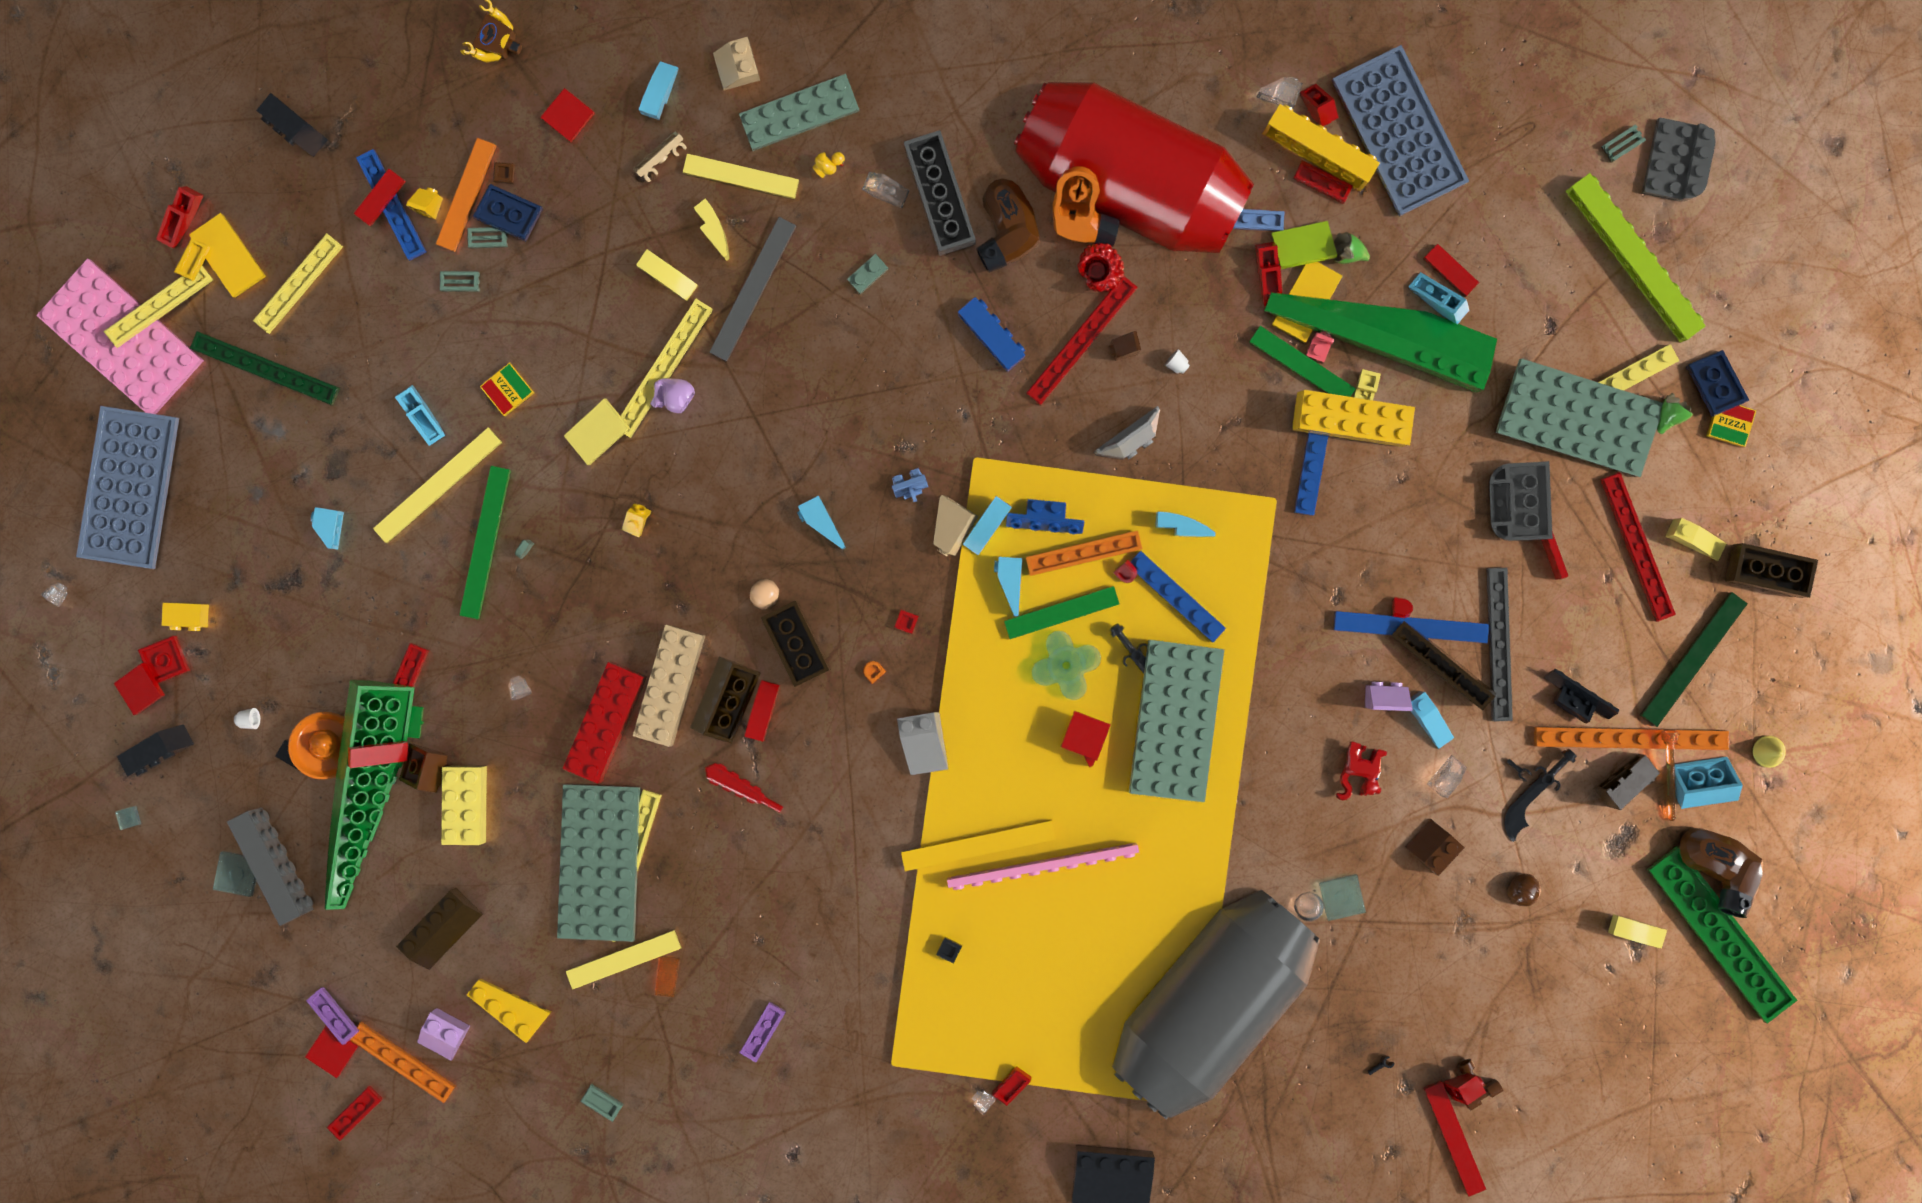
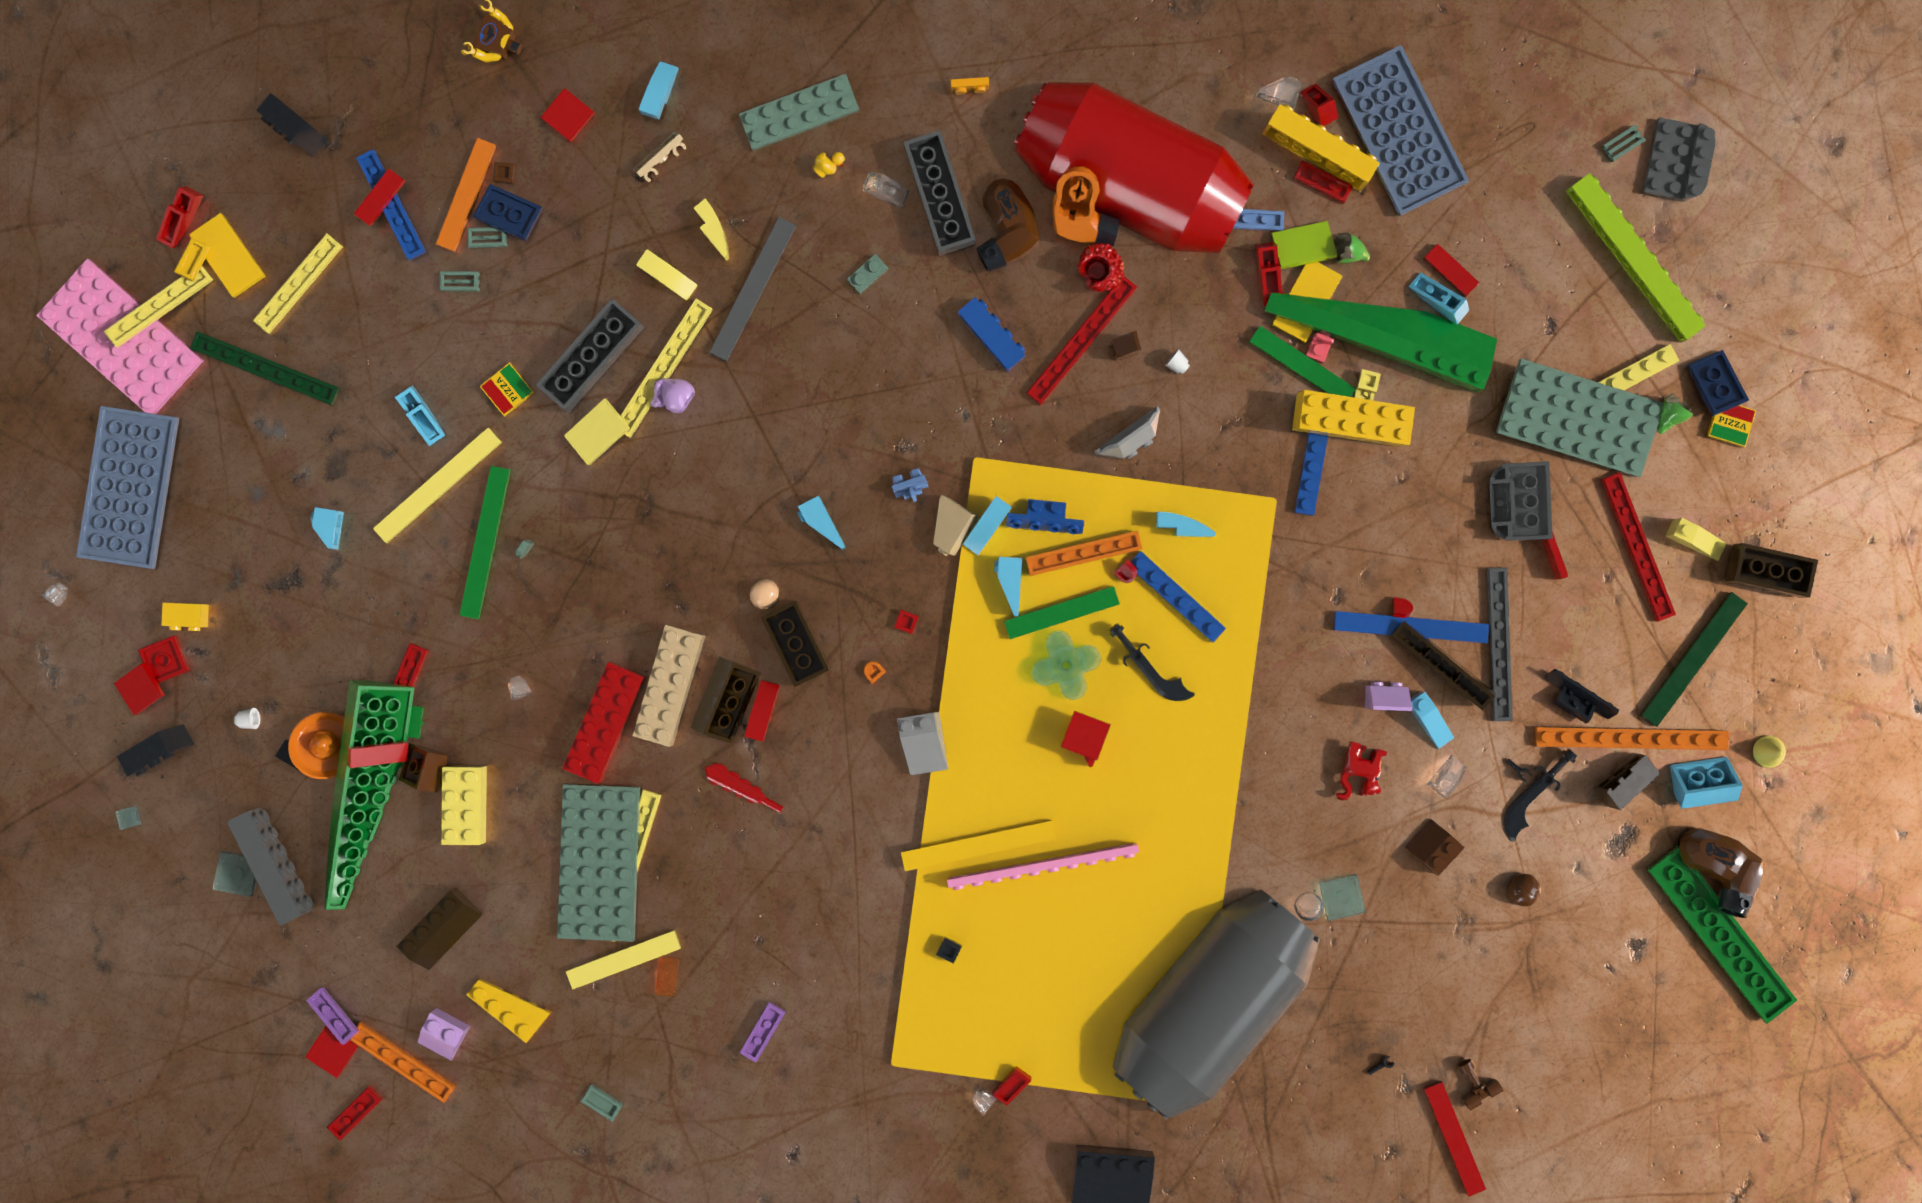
yellow slope [406,187,443,220] -> none
yellow bracket [622,504,651,537] -> none
light yellow tile [683,154,799,199] -> none
tan slope [713,37,760,90] -> none
sand green plate [1129,640,1224,802] -> none
red slope [1443,1073,1486,1105] -> none
light yellow slope [1608,914,1667,949] -> none
clear orange piece [1661,730,1678,821] -> none
none -> dark grey brick [536,298,645,413]
none -> light orange plate [951,77,989,95]

